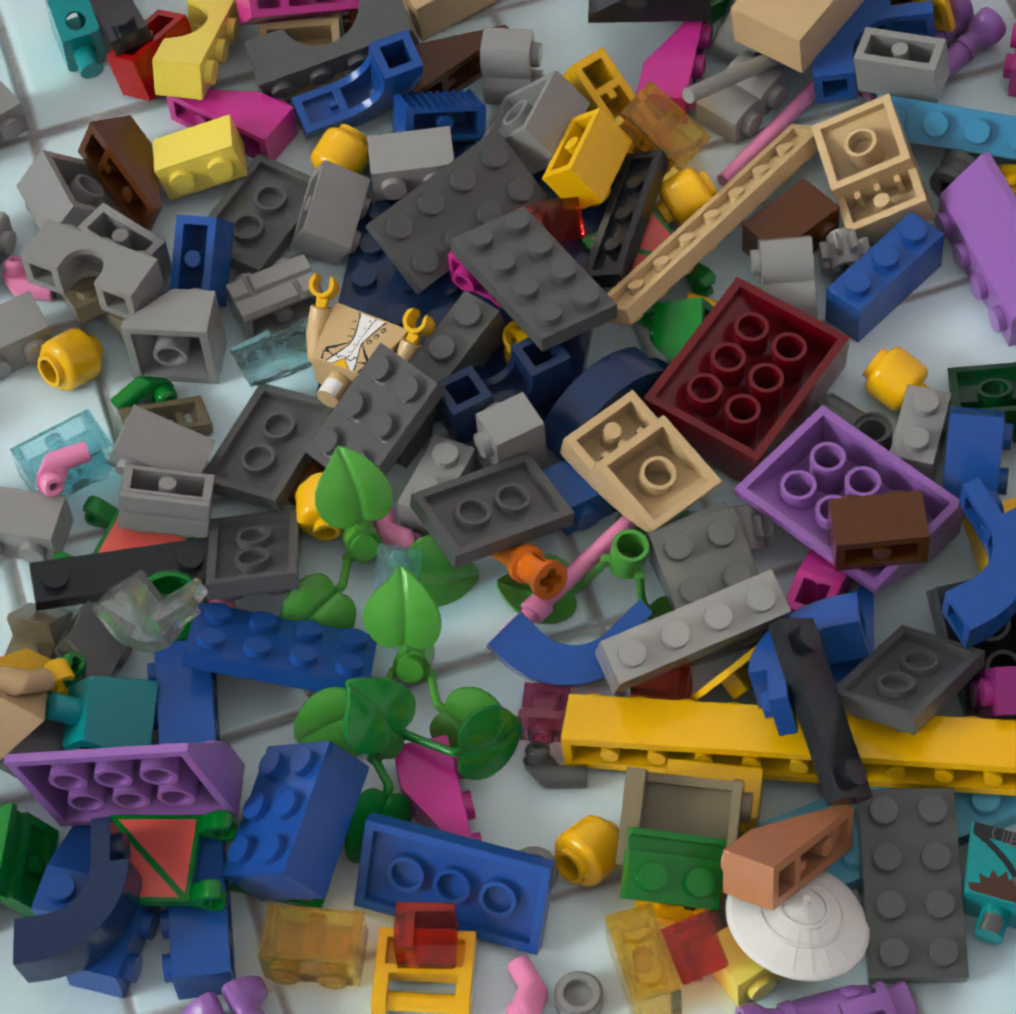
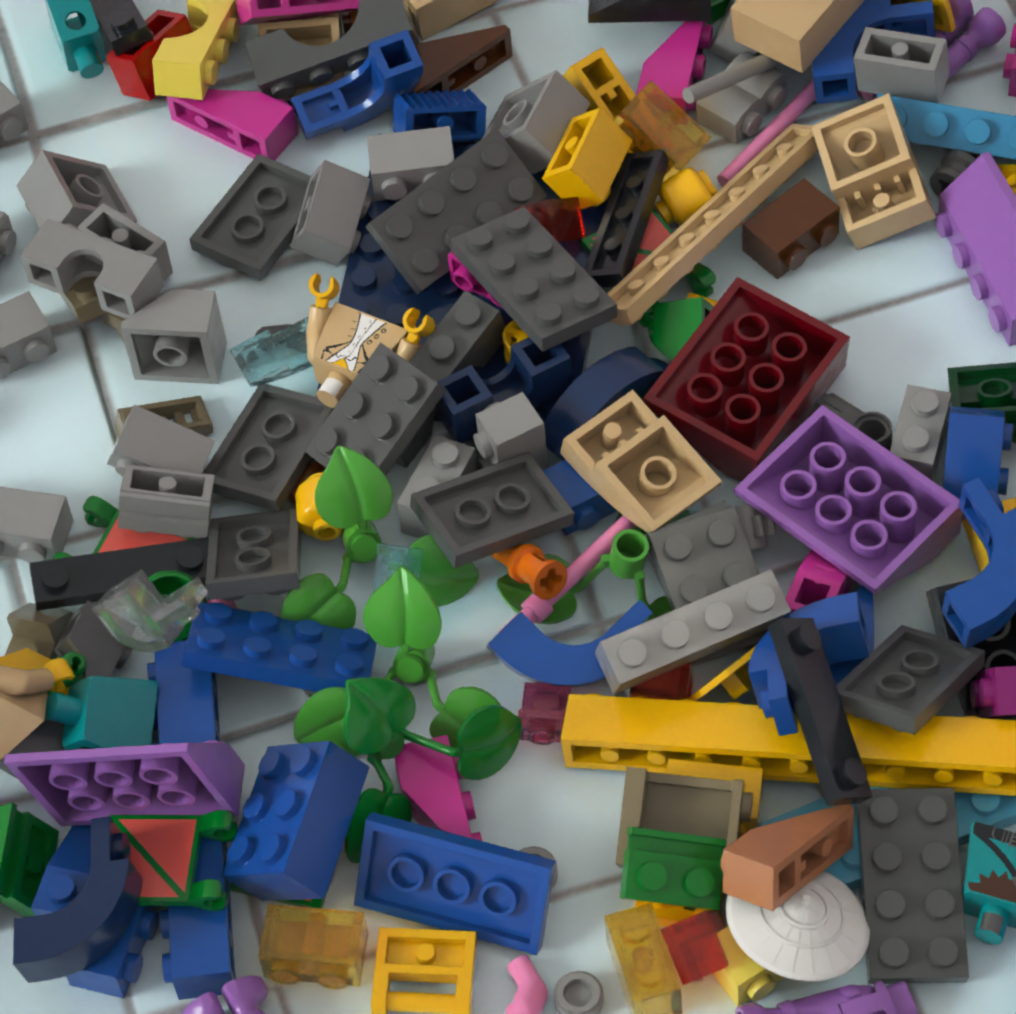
bright pink arm [2,256,56,302] -> none
clear light blue brick [10,409,116,498] -> none
bright pink arm [36,441,91,497] -> none
yellow head [37,328,103,391] -> none
reddish brown slope [78,115,162,232] -> none
green arm [110,376,178,409] -> none
light yellow brick [153,114,247,201] -> none
blue brick [169,214,235,307] -> none
light grey brick [225,254,323,342] -> none
yellow head [310,124,370,175] -> none
bright pink arm [374,506,423,557] -> none
clear red panel [393,902,459,969] -> none
light grey brick [480,27,544,104] -> none
dark grey arm [523,741,587,789] -> none
yellow head [554,815,619,887] -> none
light grey brick [750,235,818,319] -> none
light grey gear [818,228,870,279] -> none
blue brick [825,212,944,343] -> none
reddish brown brick [827,490,930,571] -> none
yellow head [862,347,930,412] -> none

